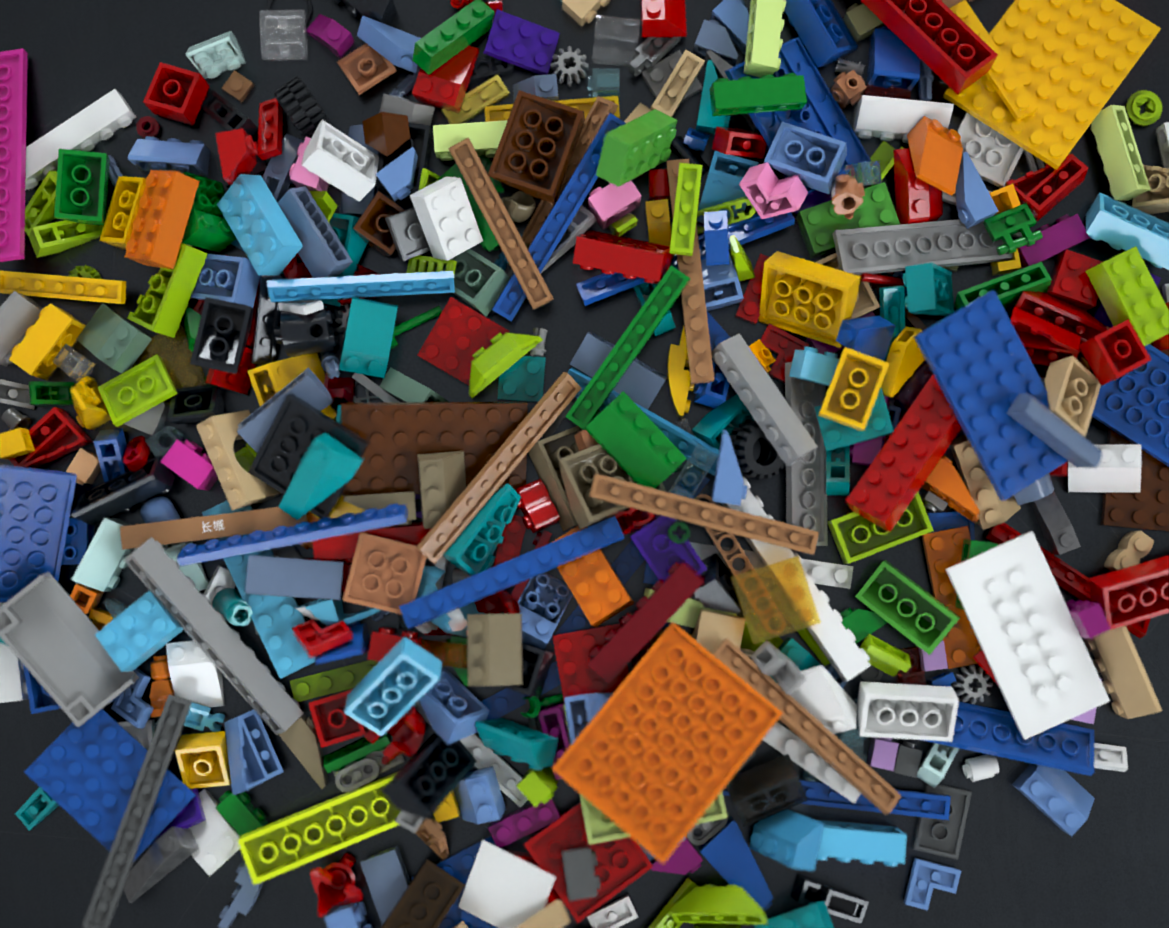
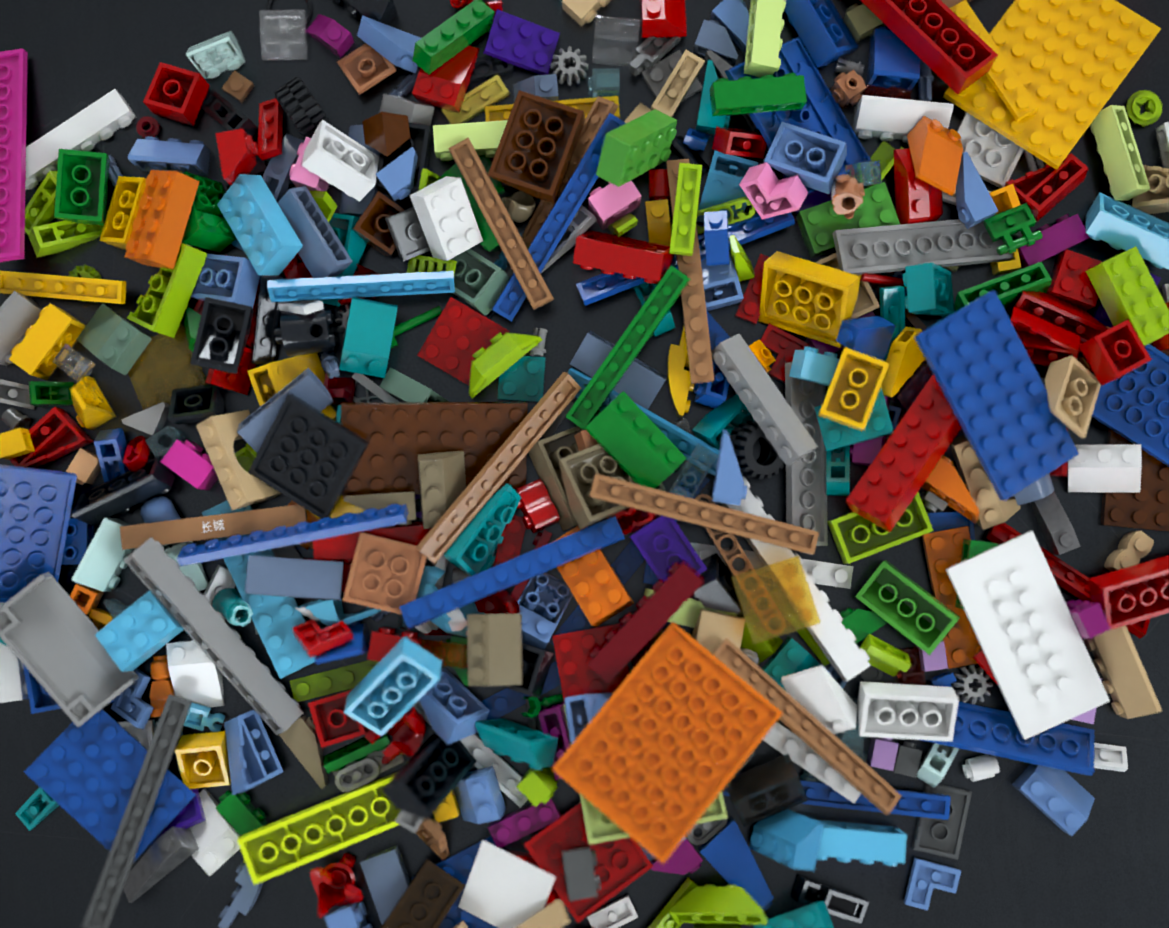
lime plate [97,354,178,427] -> none
teal wedge [279,433,364,520] -> none
dark green bush [668,522,690,543] -> none
light grey slope [750,641,806,695] -> none
sand blue brick [1007,393,1102,468] -> none

